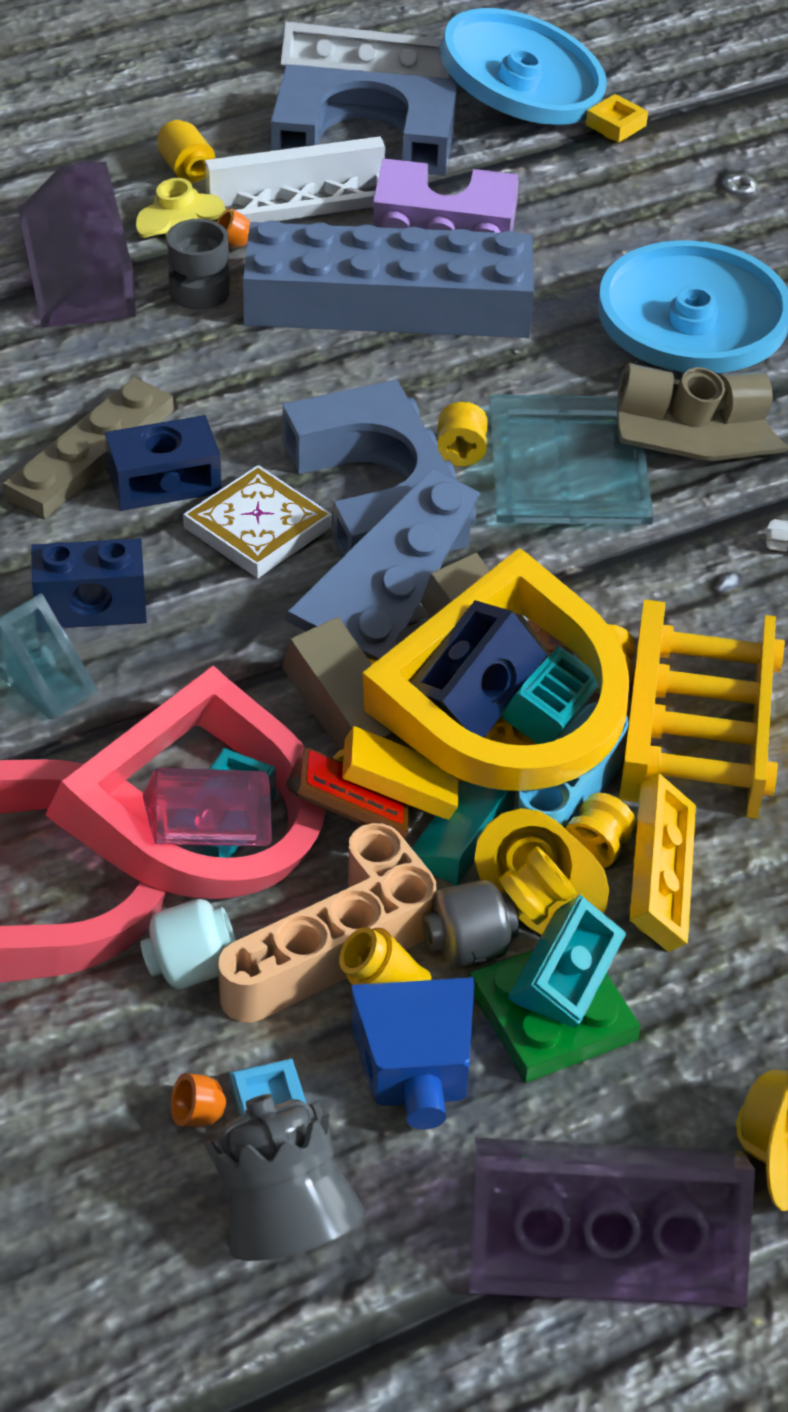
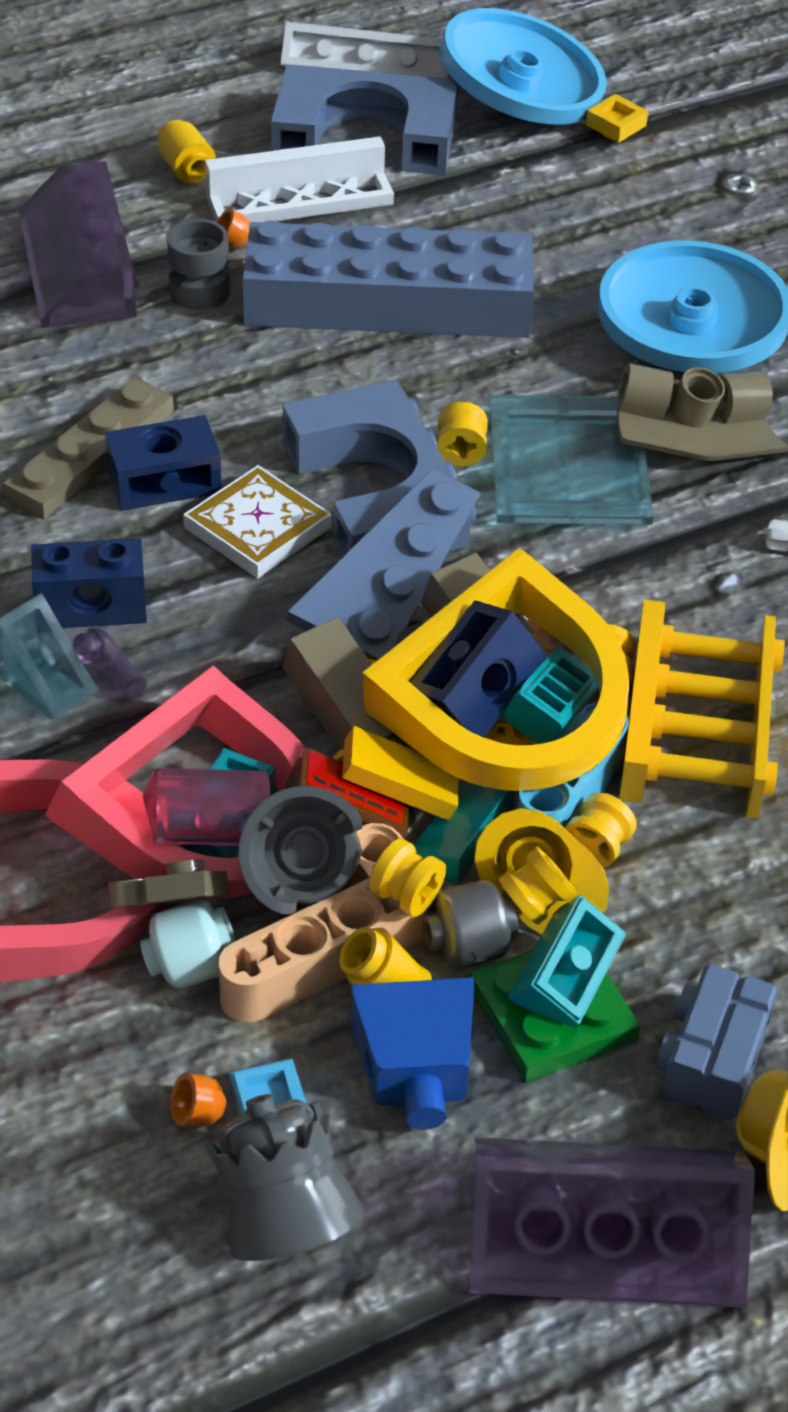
light yellow plate [136,178,226,238] -> none
lavender arch [373,158,519,233] -> none
yellow plate [630,773,696,952] -> none
none -> clear purple arm [72,628,147,700]
none -> dark tan plate [109,859,229,907]
none -> dark grey hat [239,786,362,914]
none -> yellow wheel [369,838,446,917]
none -> sand blue brick [656,964,778,1120]

